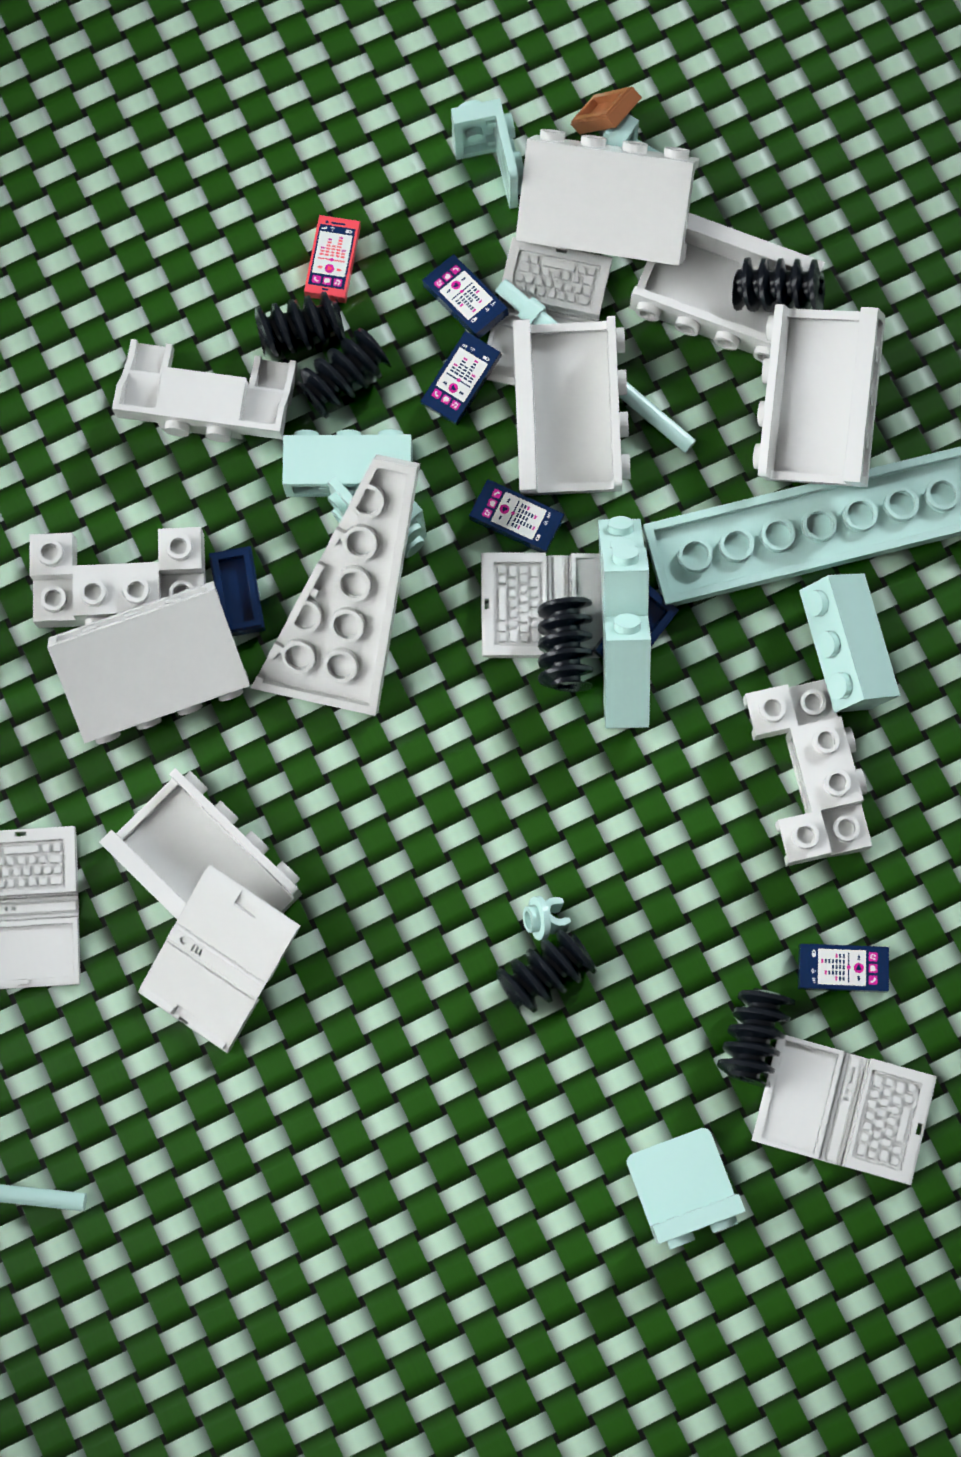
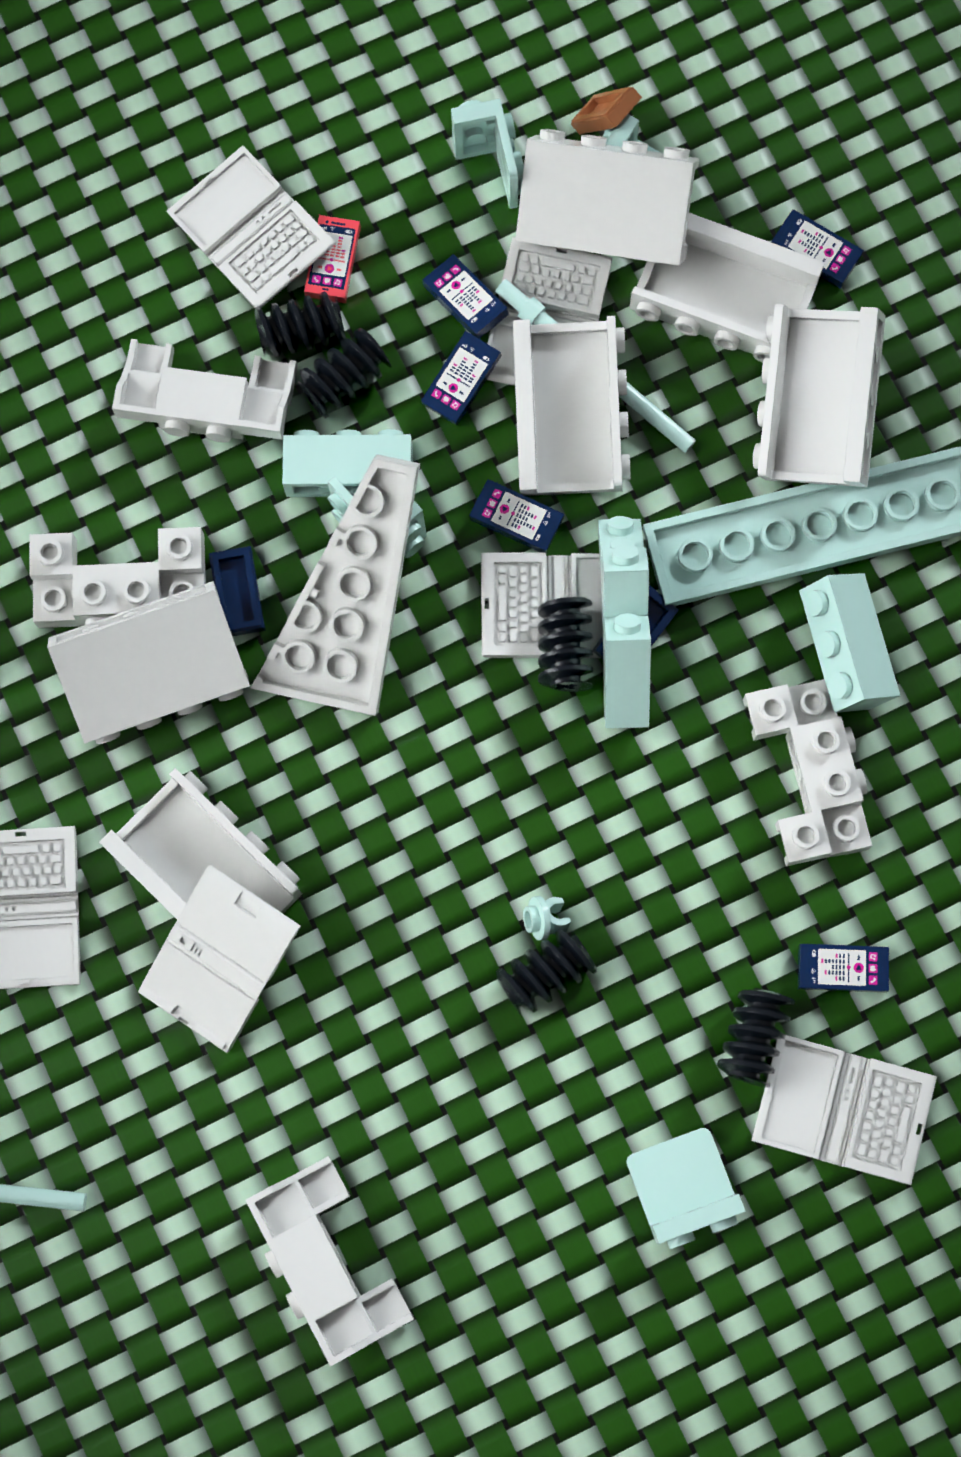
black piece [732,257,825,312] -> none
none -> white piece [166,146,336,308]
none -> white bracket [245,1156,414,1367]
none -> tile [771,209,864,289]

